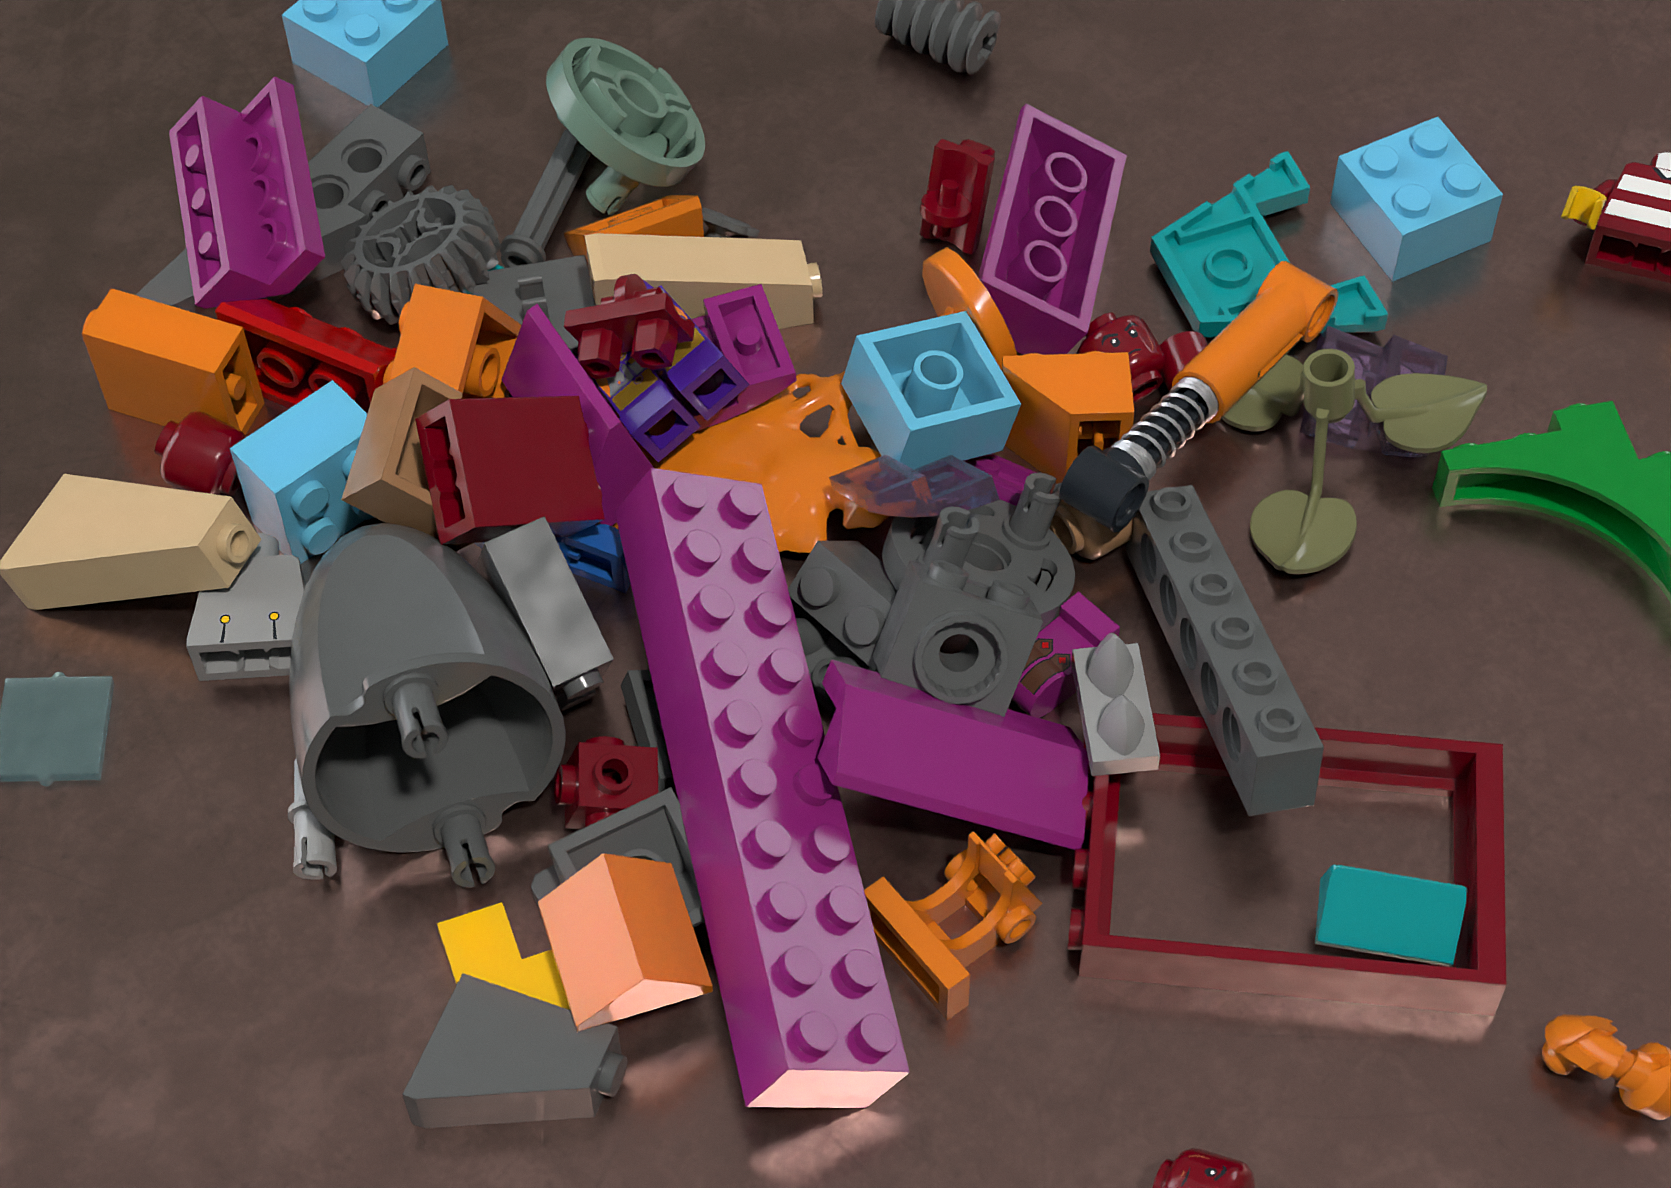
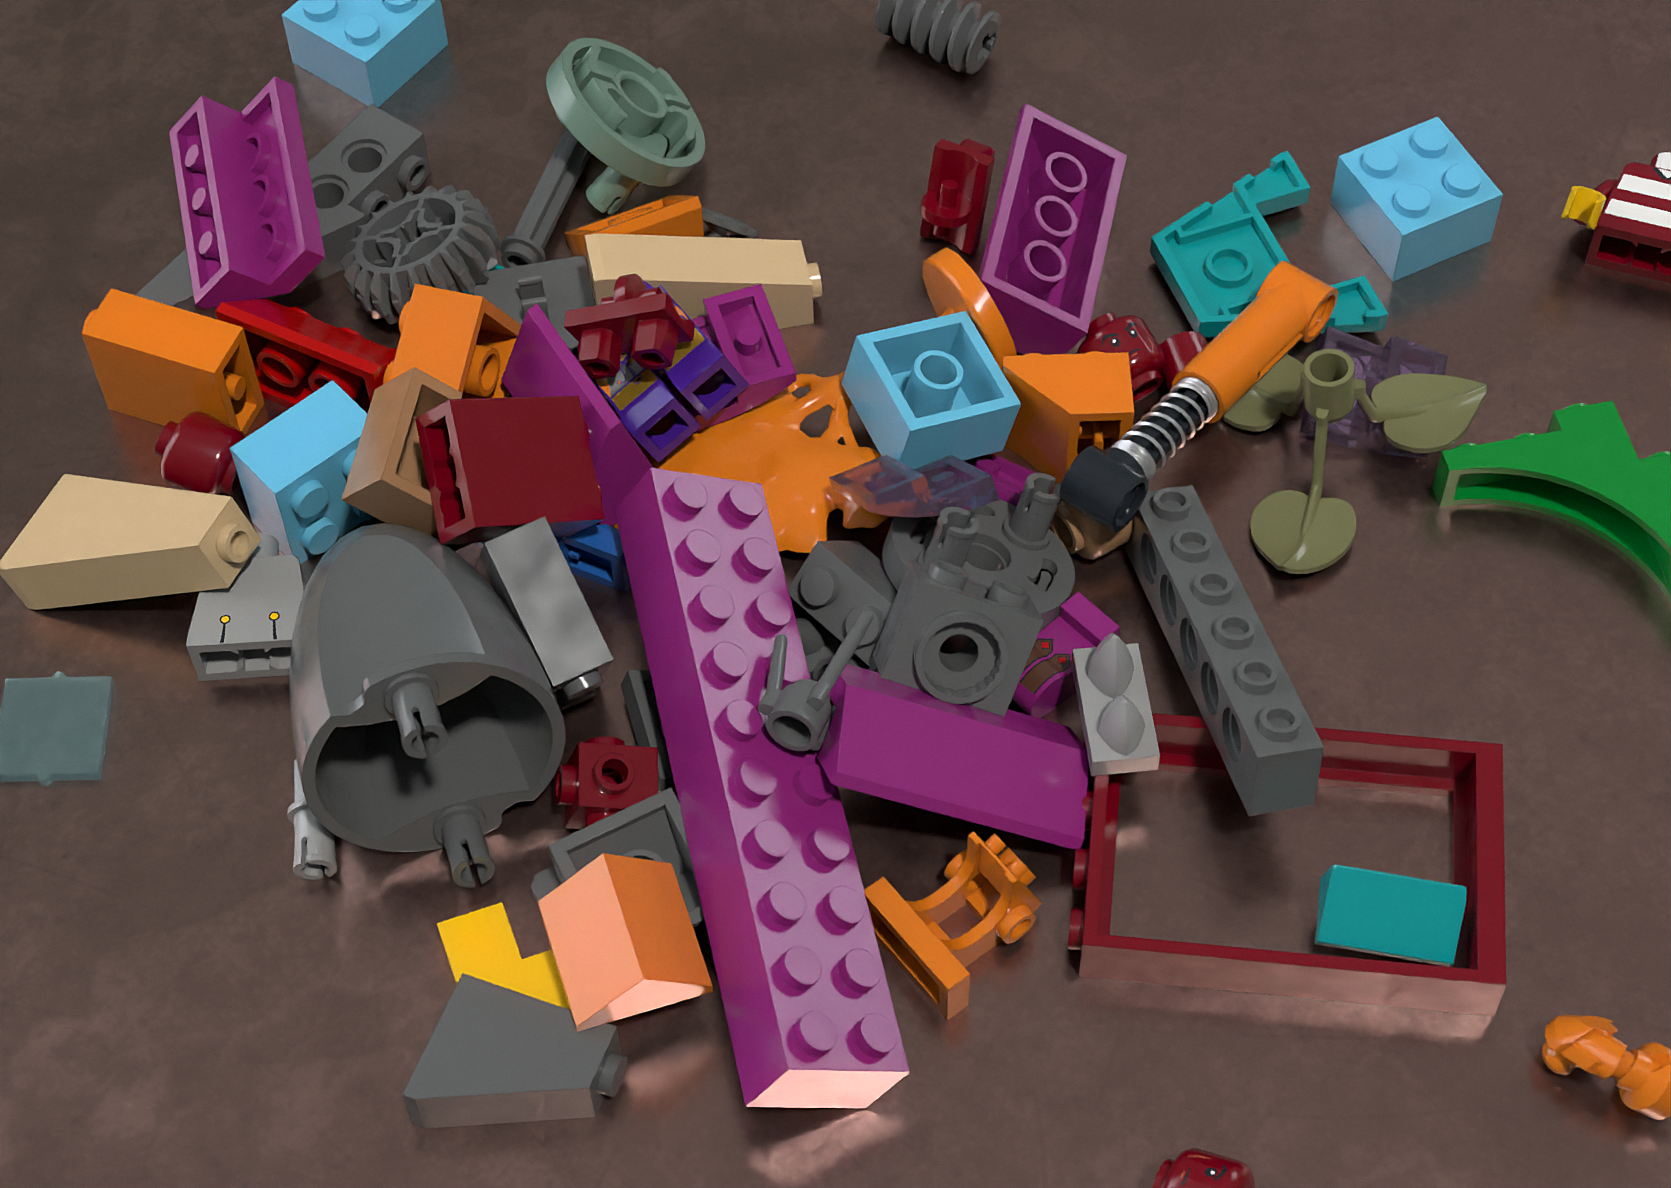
none -> dark grey plant [758,610,874,751]

